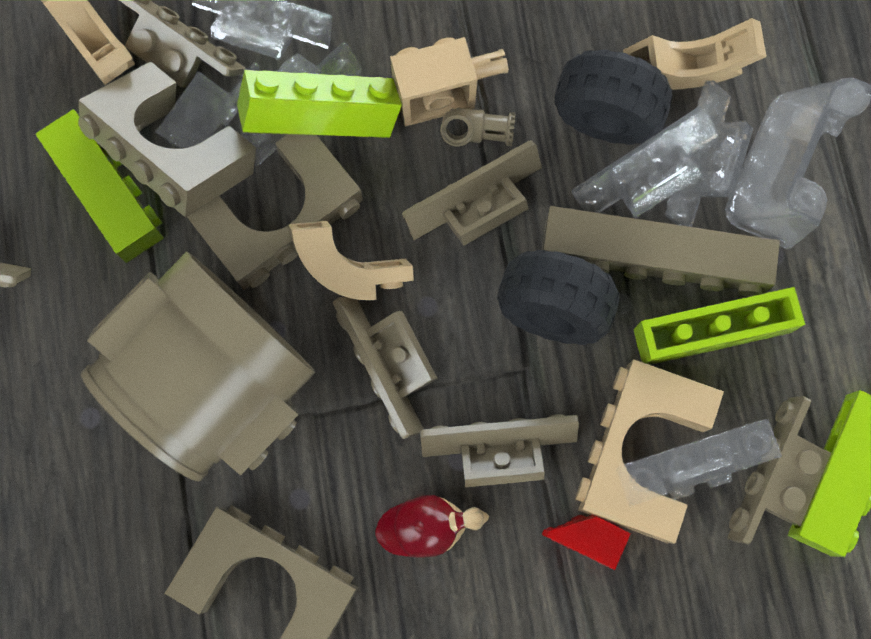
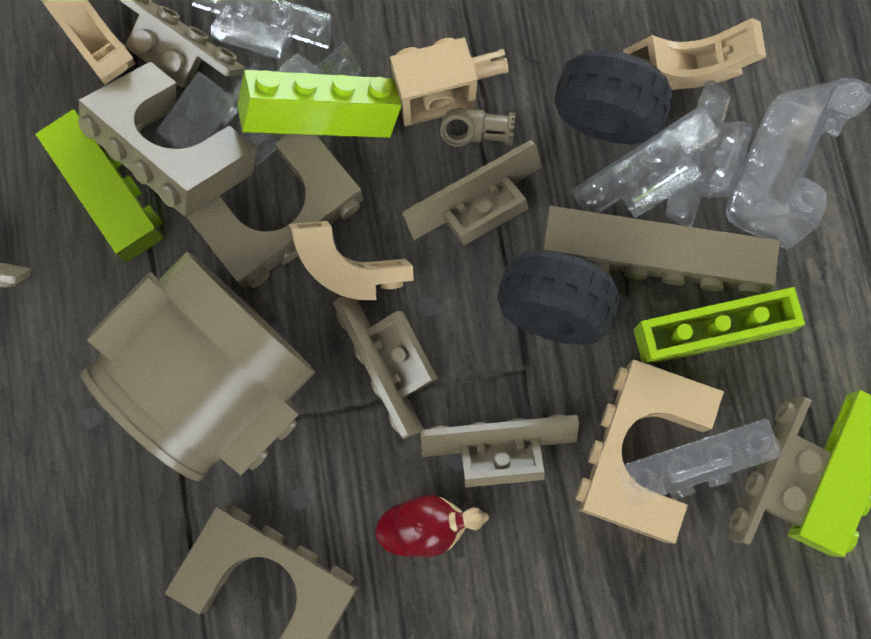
red slope [542,515,631,570] -> none

